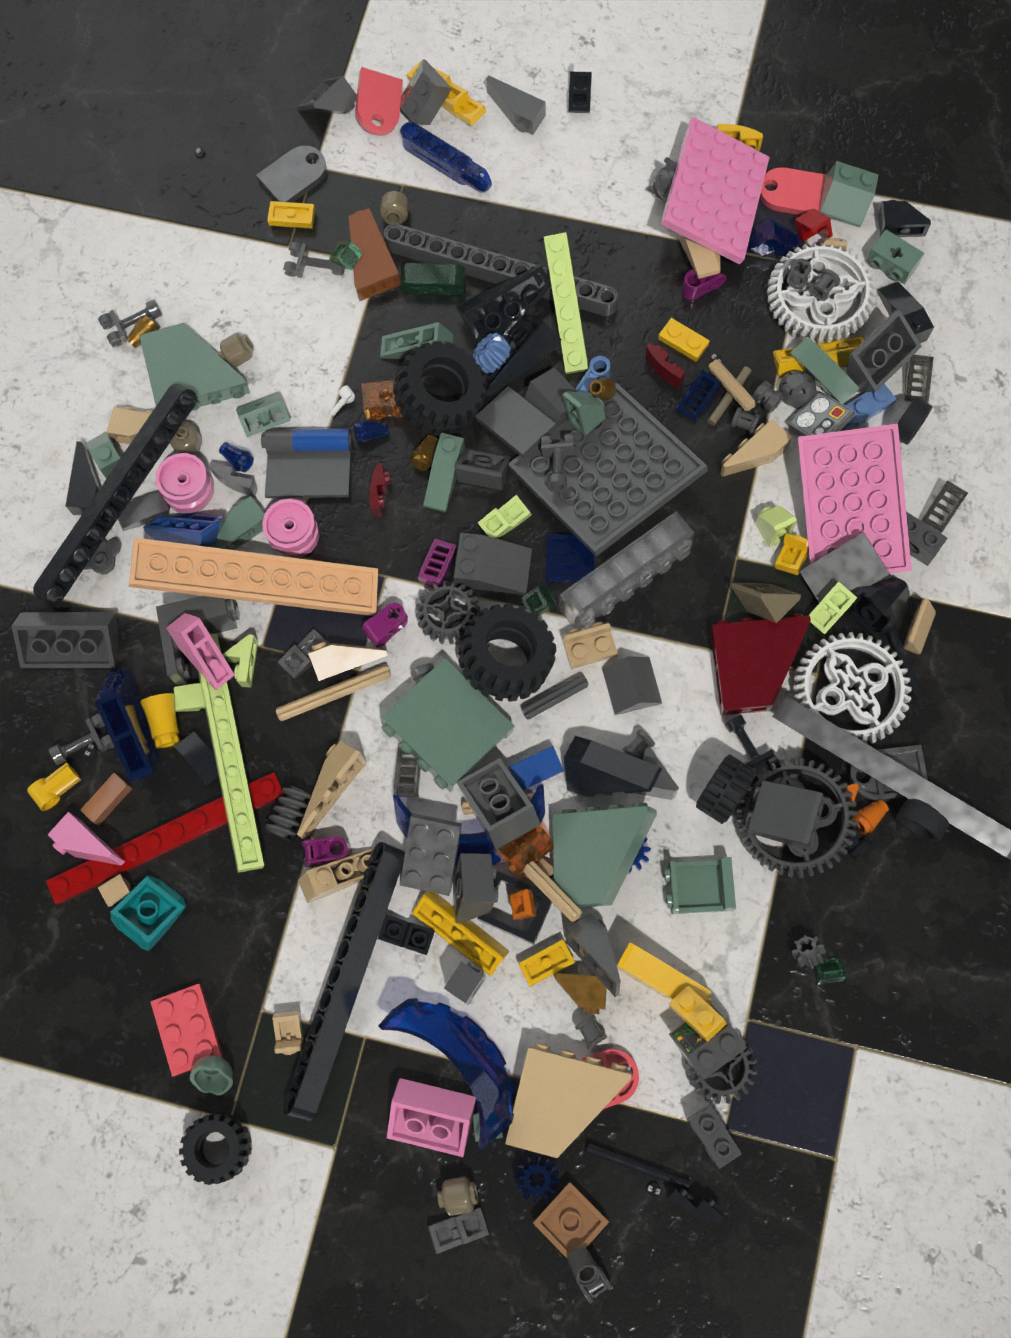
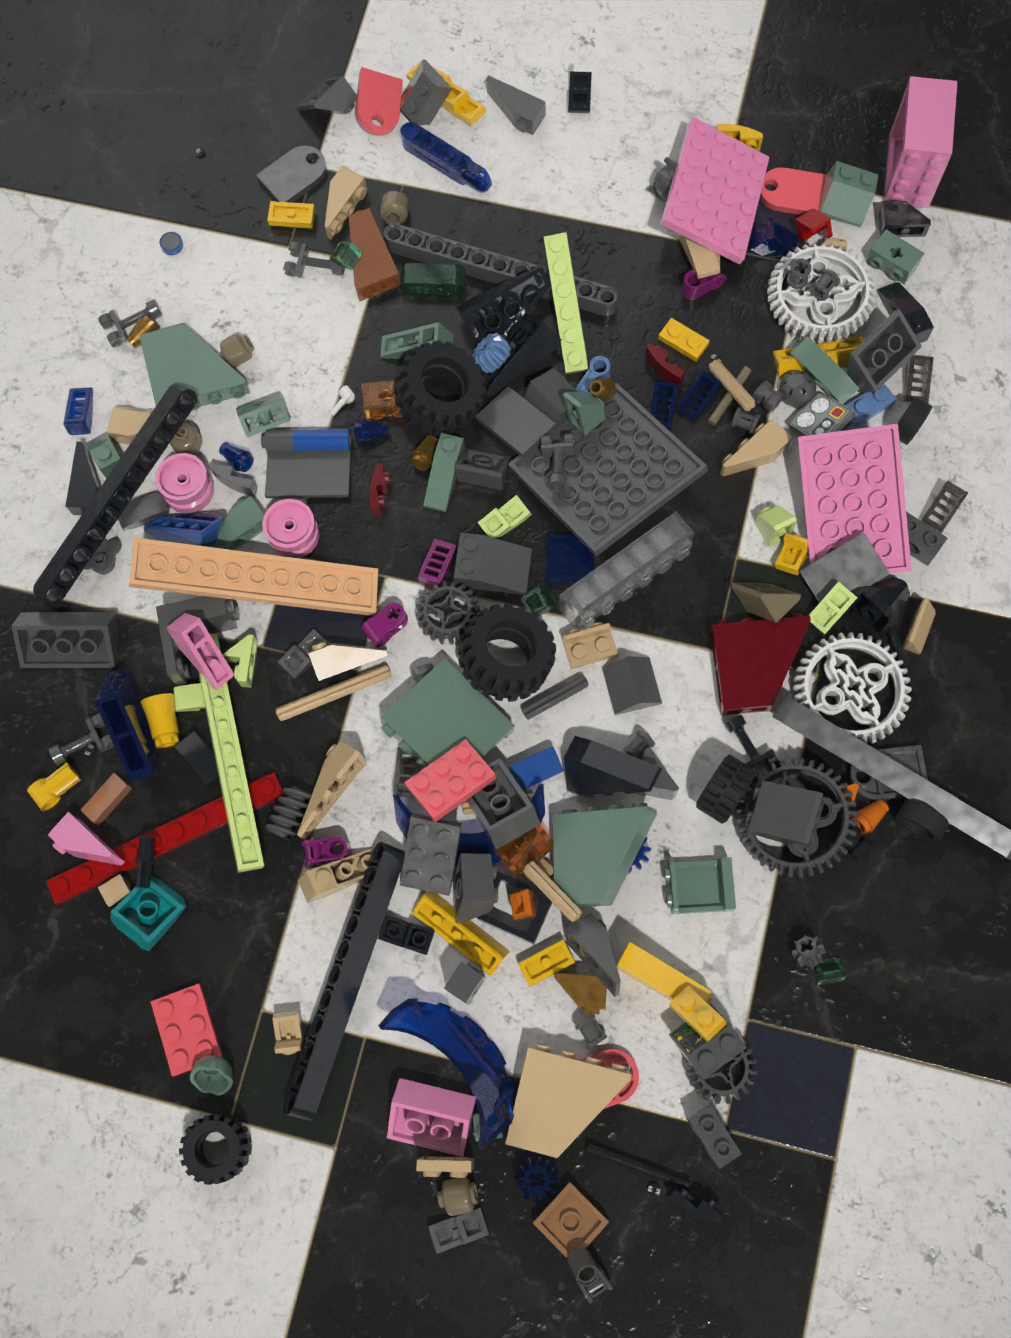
none -> clear blue slope [63,387,93,435]
none -> black axle [135,837,156,888]
none -> tile [159,232,183,255]
none -> tan slope [325,165,367,240]
none -> coral plate [404,739,497,822]
none -> tan plate [416,1156,474,1178]
none -> clear blue slope [650,381,678,431]
none -> bright pink window [884,76,957,208]

